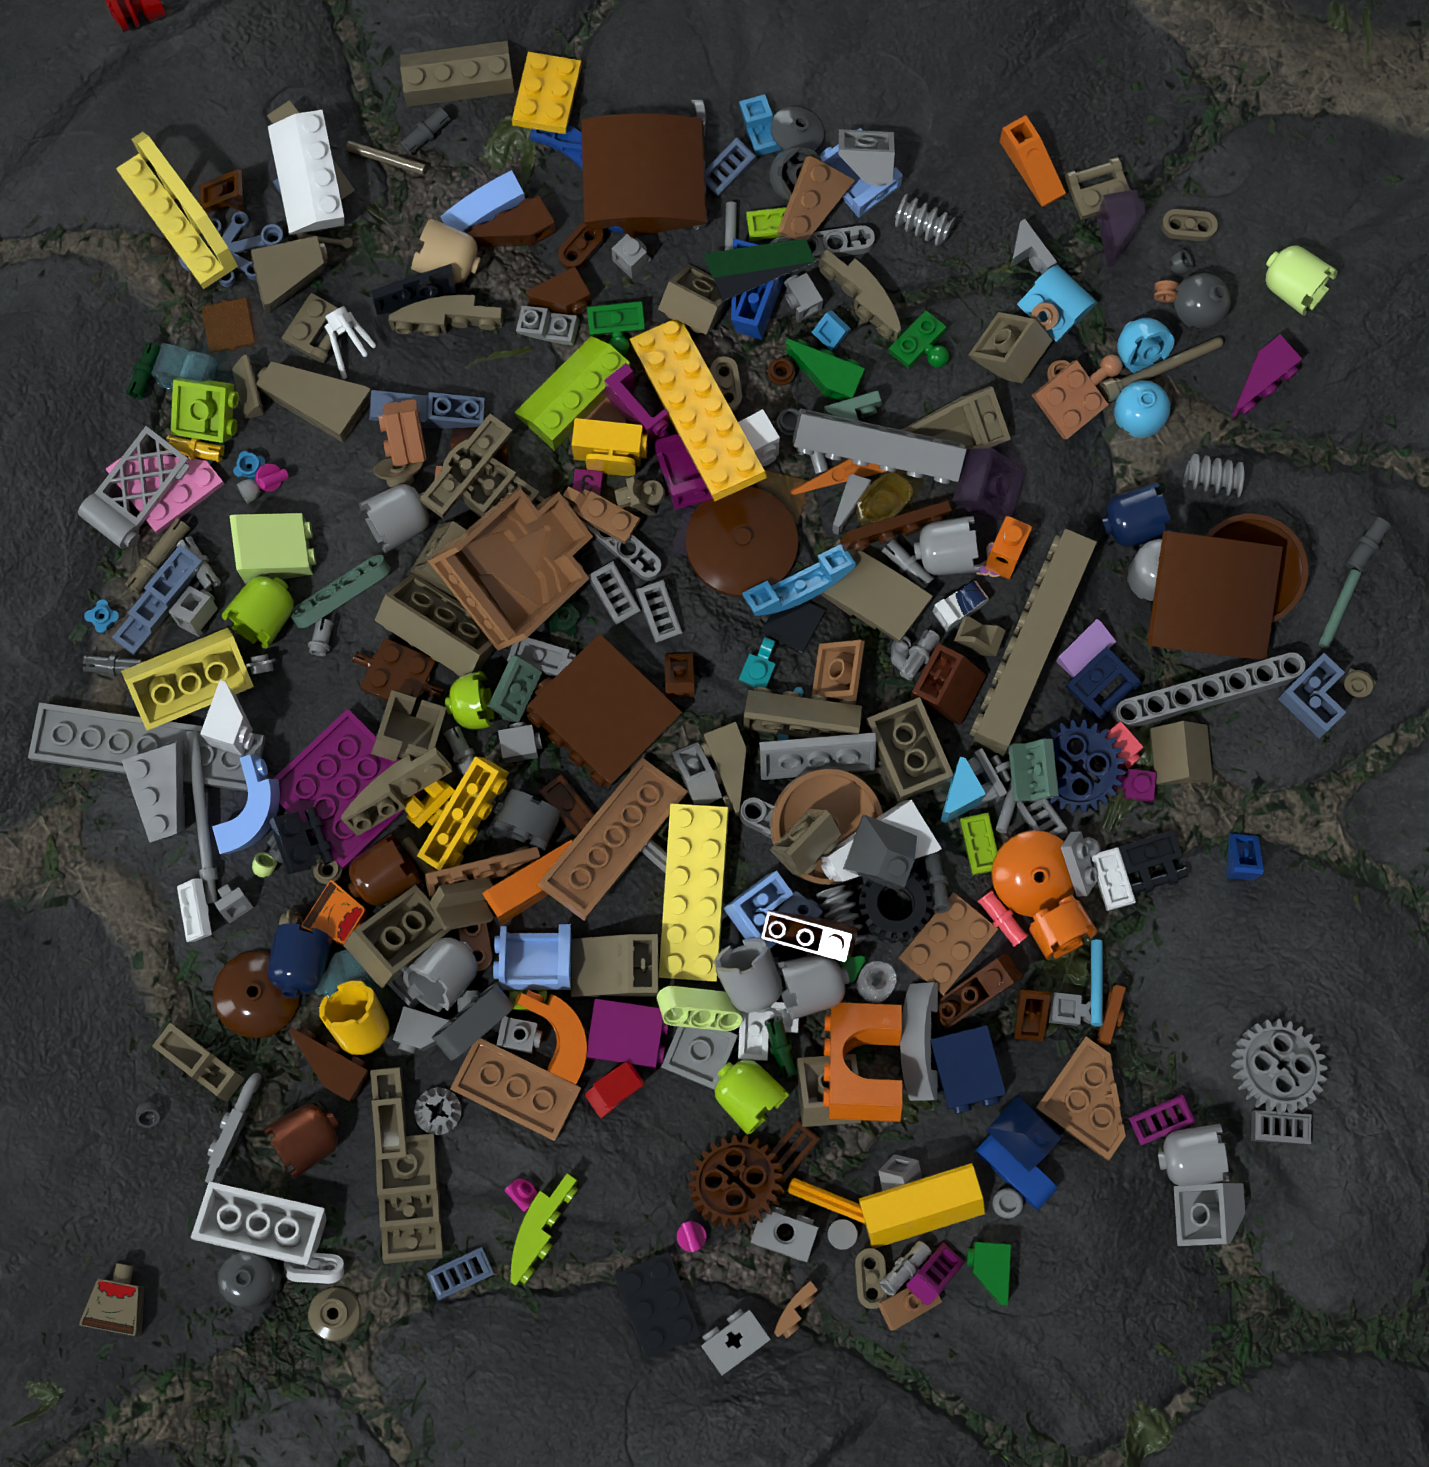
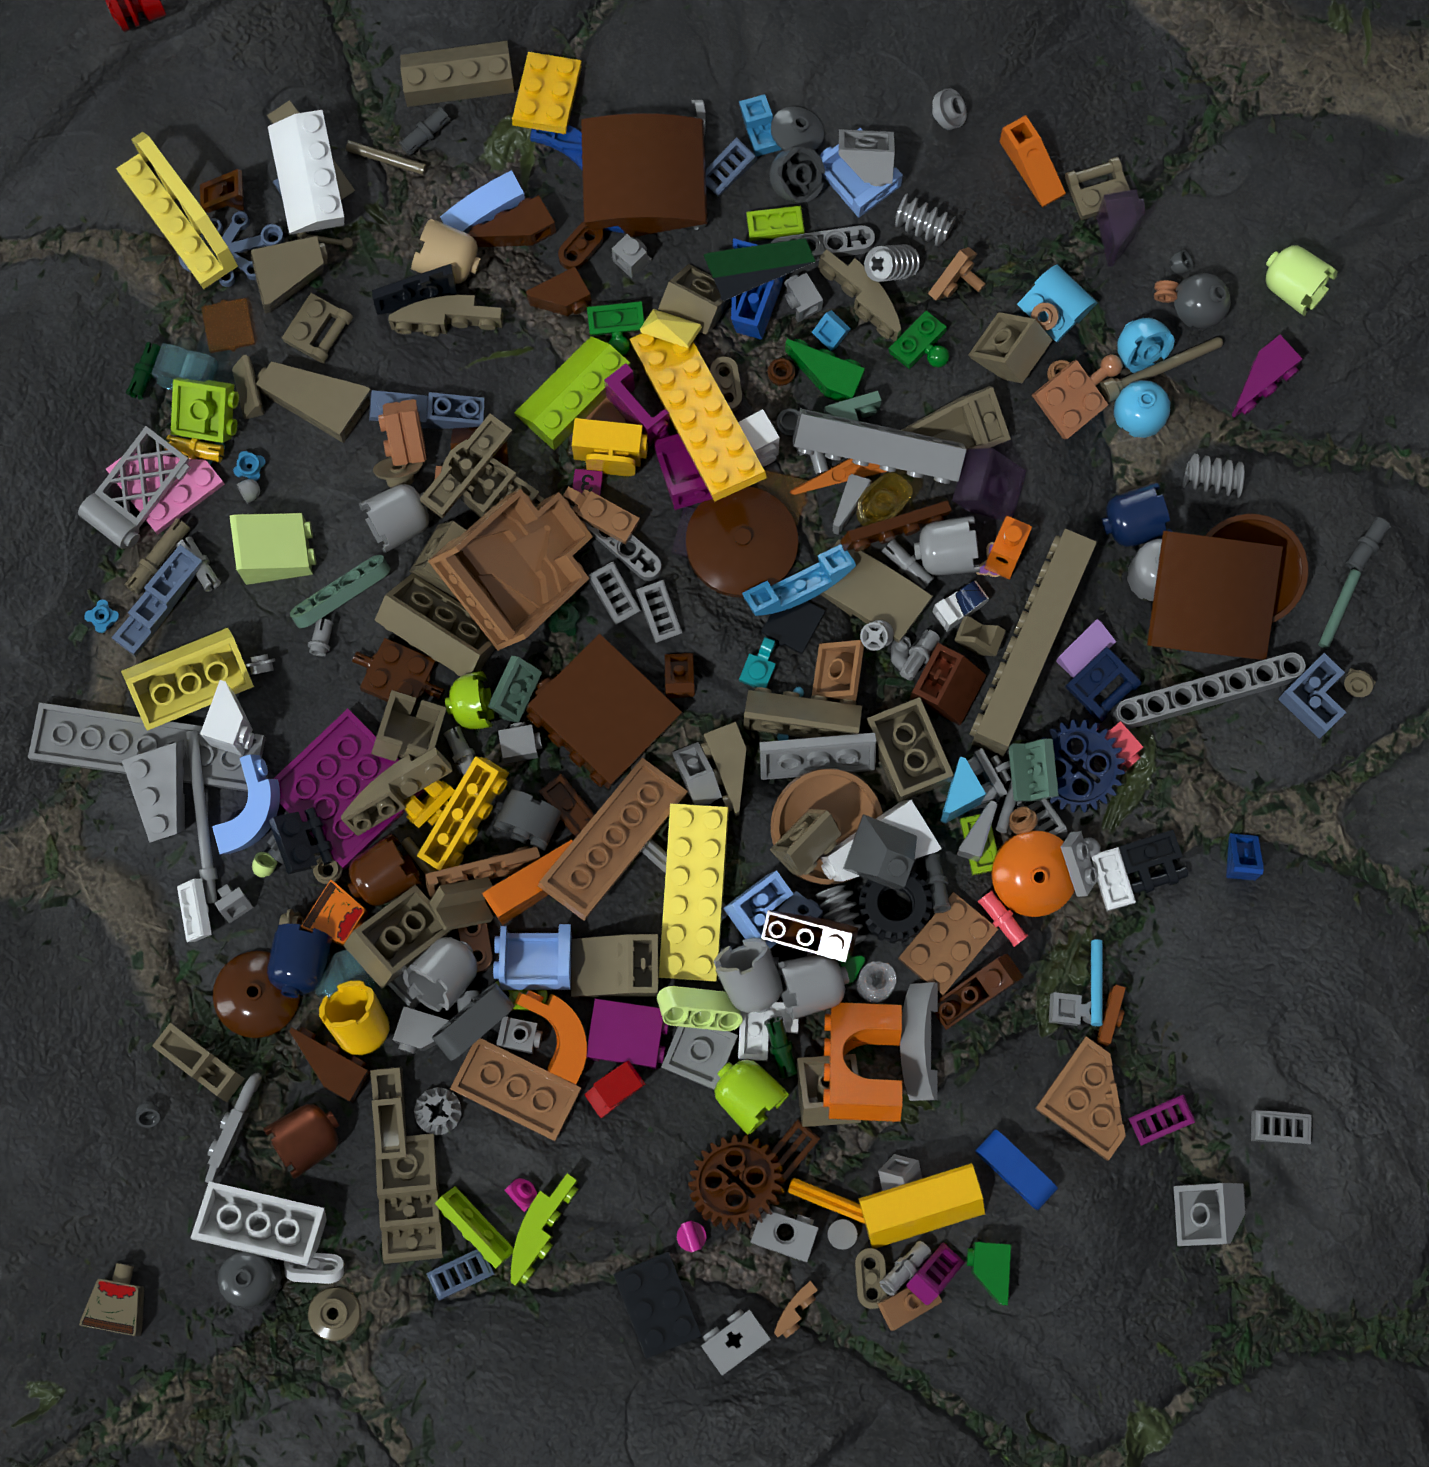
dark grey pin [83,654,143,677] -> none
light grey brick [169,586,218,637] -> none
lime cylinder [222,576,294,649] -> none
dark pink plate [256,463,289,492] -> none
white plant [324,306,376,380] -> none
light grey hinge [507,637,576,677] -> none
light grey slope [516,306,580,346] -> none
dark tan hips [615,477,665,516] -> none
light grey bar [725,202,737,250] -> none
light grey piece [739,798,774,839] -> none
medium nougat wing [777,156,855,241] -> none
dark blue panel [931,1026,1006,1114] -> none
dark blue slope [986,1095,1062,1172] -> none
light grey tile [992,1188,1023,1219] -> none
light grey slope [1011,219,1057,274] -> none
reddish brown slope [1014,990,1051,1041] -> none
orange brick [1029,895,1097,960] -> none
magenta plate [1114,769,1156,802] -> none
dark tan slope [1150,721,1213,785] -> none
light grey cylinder [1158,1124,1229,1186] -> none
dark tan plate [1161,209,1218,241] -> none
light grey gear [1231,1019,1328,1115] -> none
none -> lime plate [435,1186,514,1269]
none -> light yellow slope [640,309,702,348]
none -> light grey wheel [860,620,894,651]
none -> light grey piece [864,244,920,282]
none -> medium nougat plate [928,247,986,300]
none -> light grey plate [932,88,966,130]
none -> light grey slope [957,801,997,862]
none -> medium nougat plate [1009,807,1038,834]

